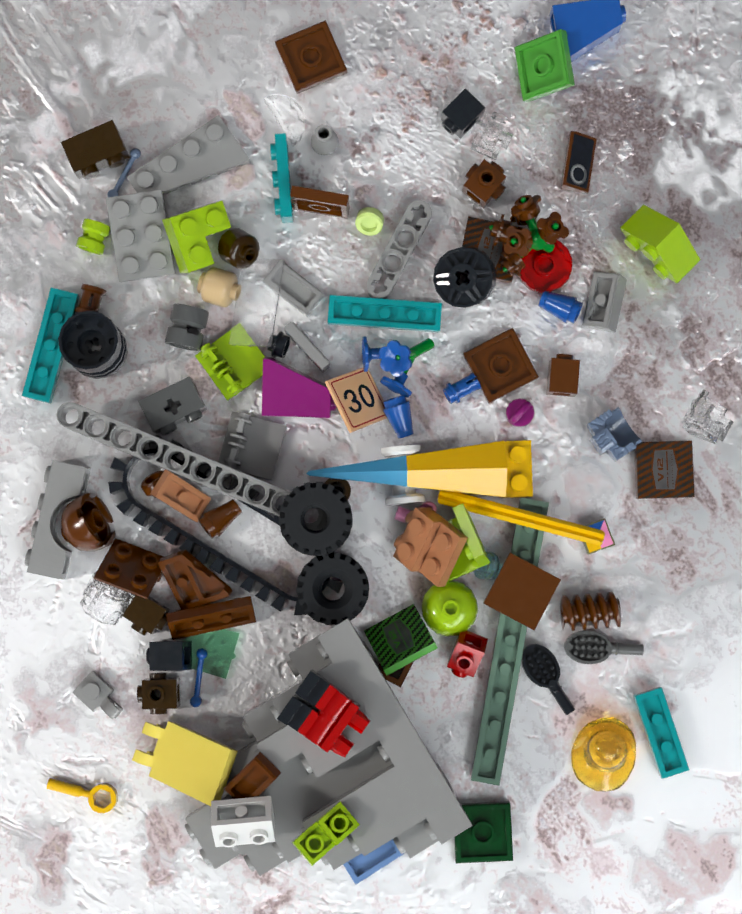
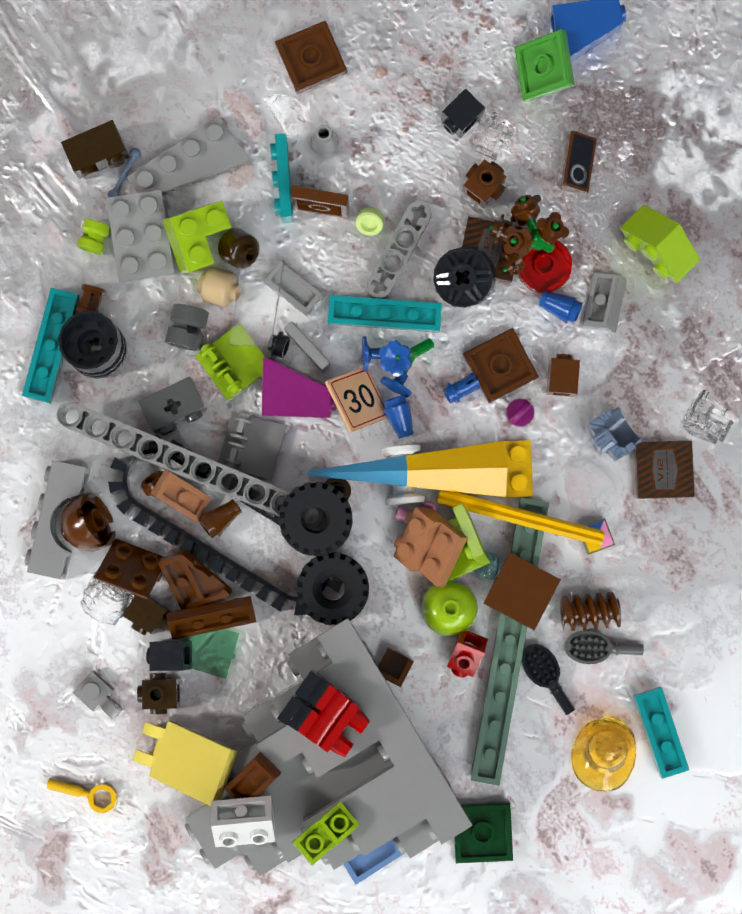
blue hinge [190,648,207,707] -> none
tile [364,604,438,675] -> none

